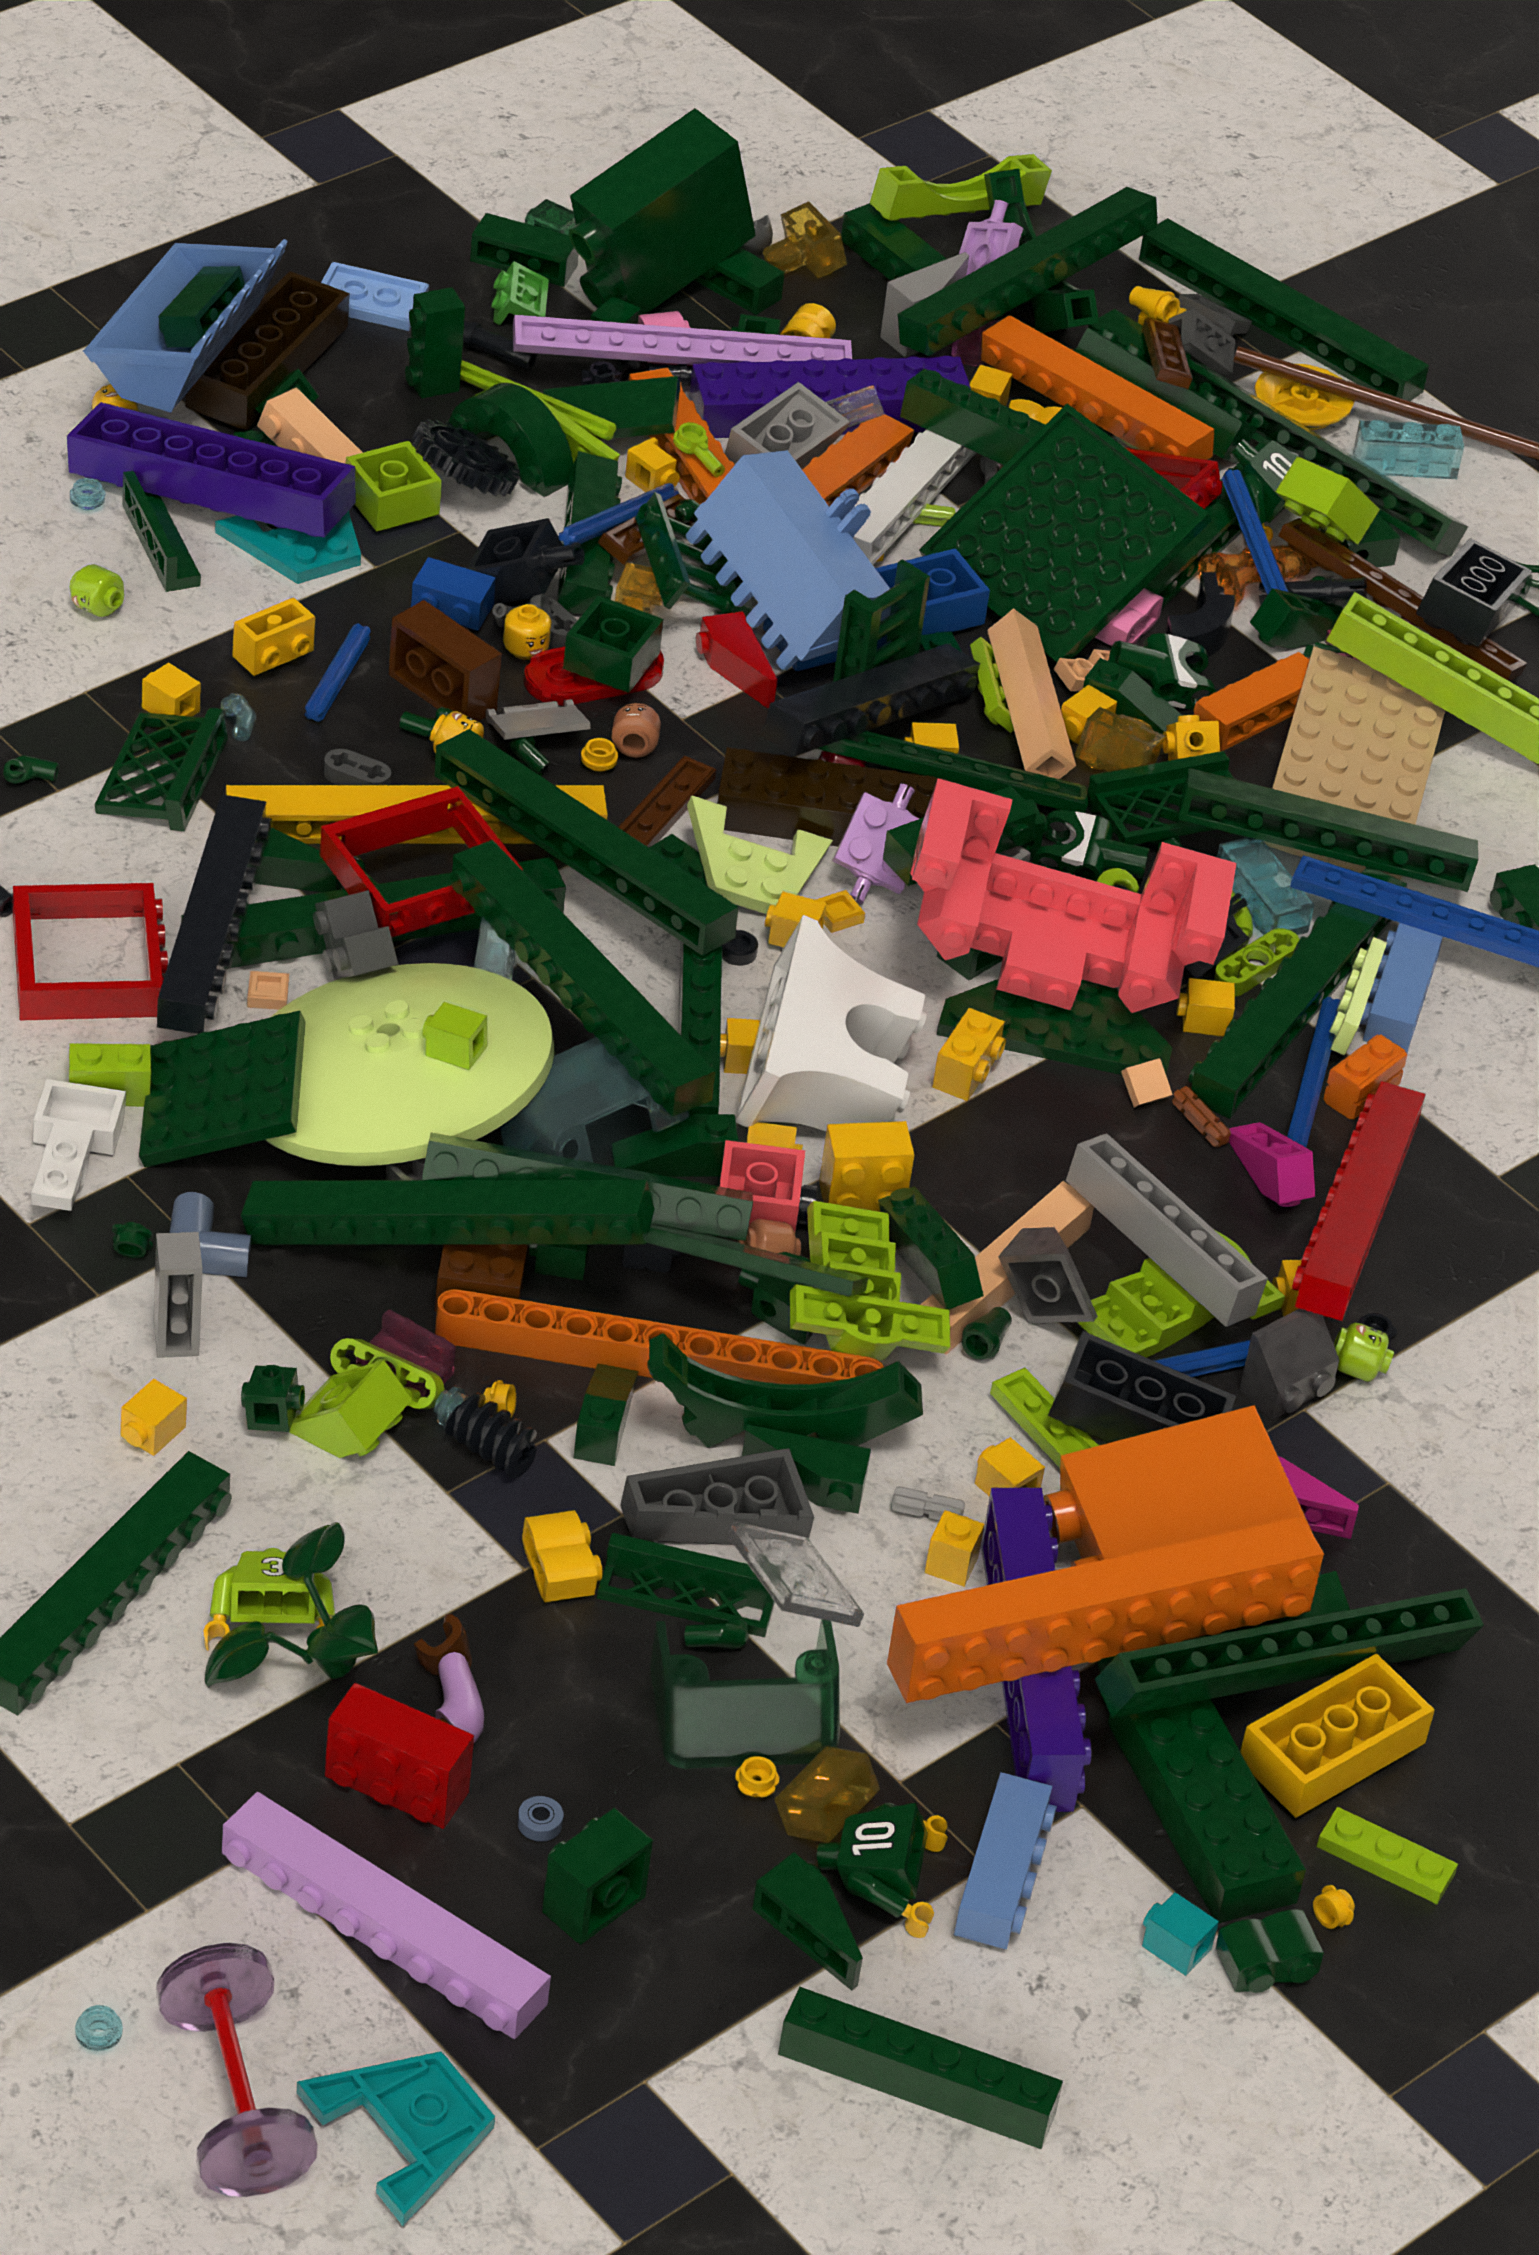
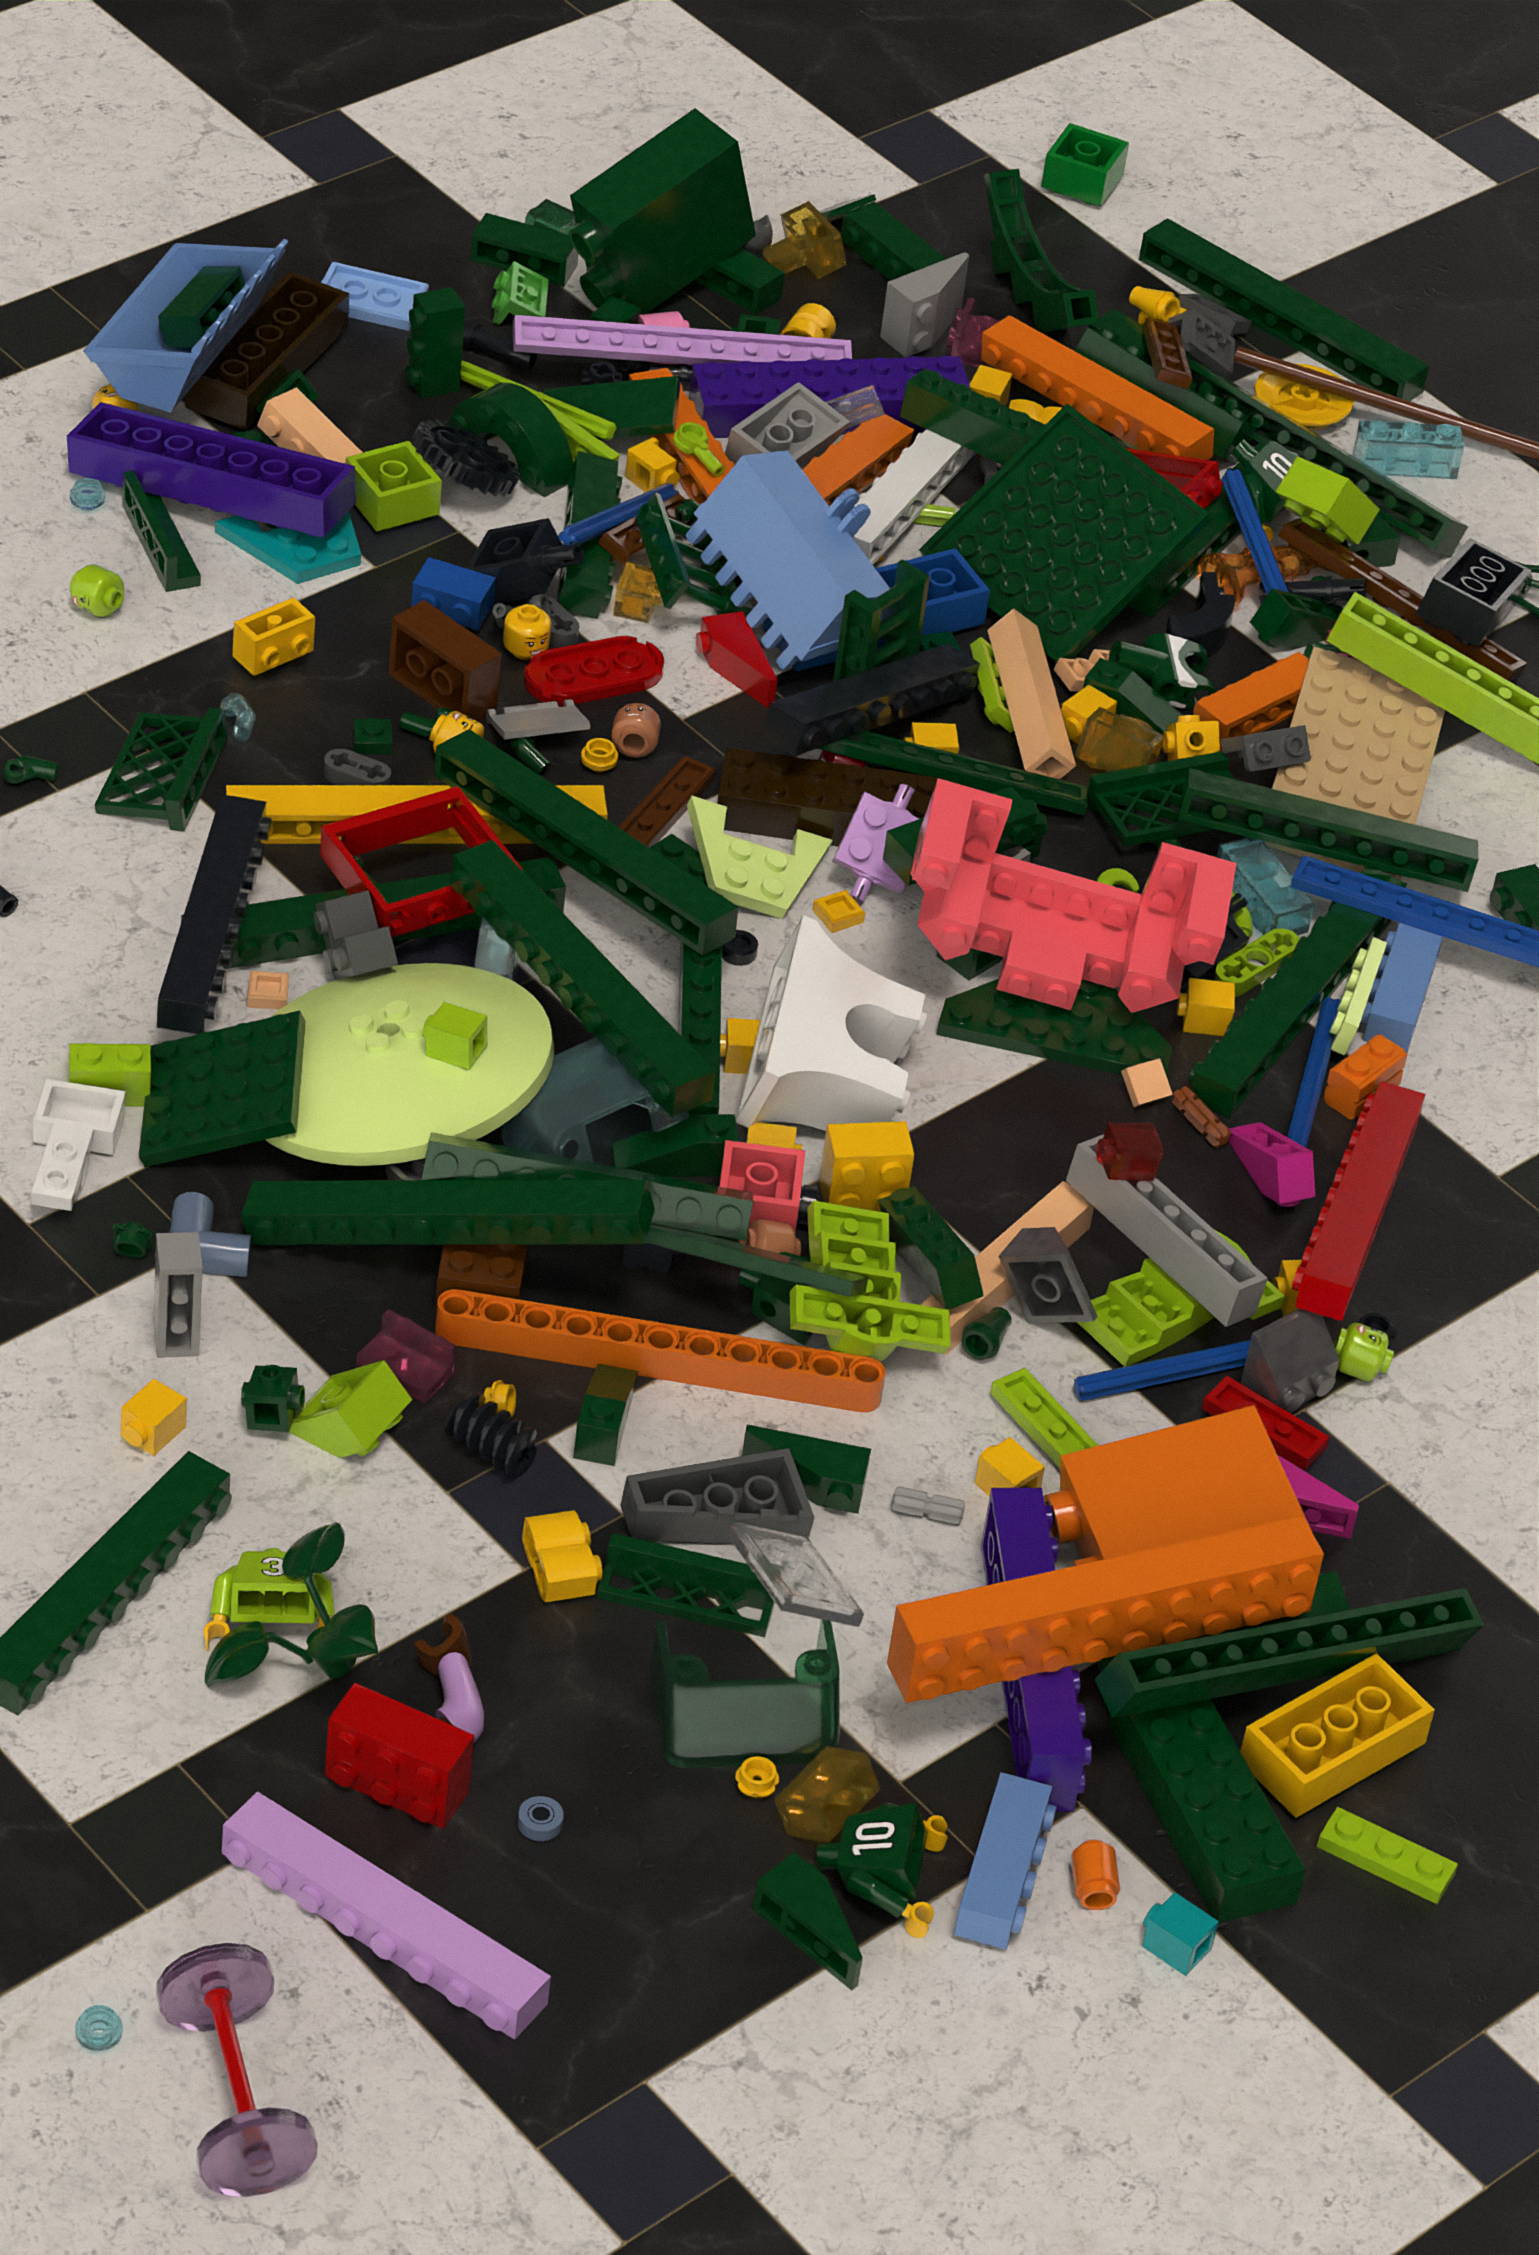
red window [13,883,168,1021] -> none
yellow brick [142,662,201,717] -> none
dark green slope [254,827,341,893] -> none
teal wing [296,2051,495,2226] -> none
blue axle [305,623,371,722] -> none
lime beam [330,1338,444,1409] -> none
clear light blue plate [434,1386,470,1427] -> none
dark green brick [529,1244,589,1280] -> none
dark green brick [542,1808,653,1945] -> none
dark green brick [563,595,664,693] -> none
dark green arch [647,1333,923,1448] -> none
dark green arm [684,1618,749,1650] -> none
yellow brick [765,891,827,947] -> none
dark green brick [778,1986,1063,2149] -> none
lime arch [870,154,1052,221] -> none
dark green brick [897,187,1158,356] -> none
yellow brick [924,1510,985,1587] -> none
yellow brick [932,1008,1006,1101] -> none
lavender plate [959,200,1023,276] -> none
dark green connector [1032,810,1149,882] -> none
black brick [1048,1331,1236,1443] -> none
bright pink brick [1095,588,1164,646] -> none
dark green brick [1215,1910,1324,1993] -> none
yellow plate [1313,1885,1355,1929] -> none
none -> dark green plate [353,718,393,755]
none -> dark green piece [800,194,876,224]
none -> green brick [1041,123,1129,206]
none -> orange brick [1071,1840,1120,1910]
none -> clear red brick [1096,1122,1164,1181]
none -> red plate [1202,1376,1330,1470]
none -> dark grey bracket [1220,725,1311,772]

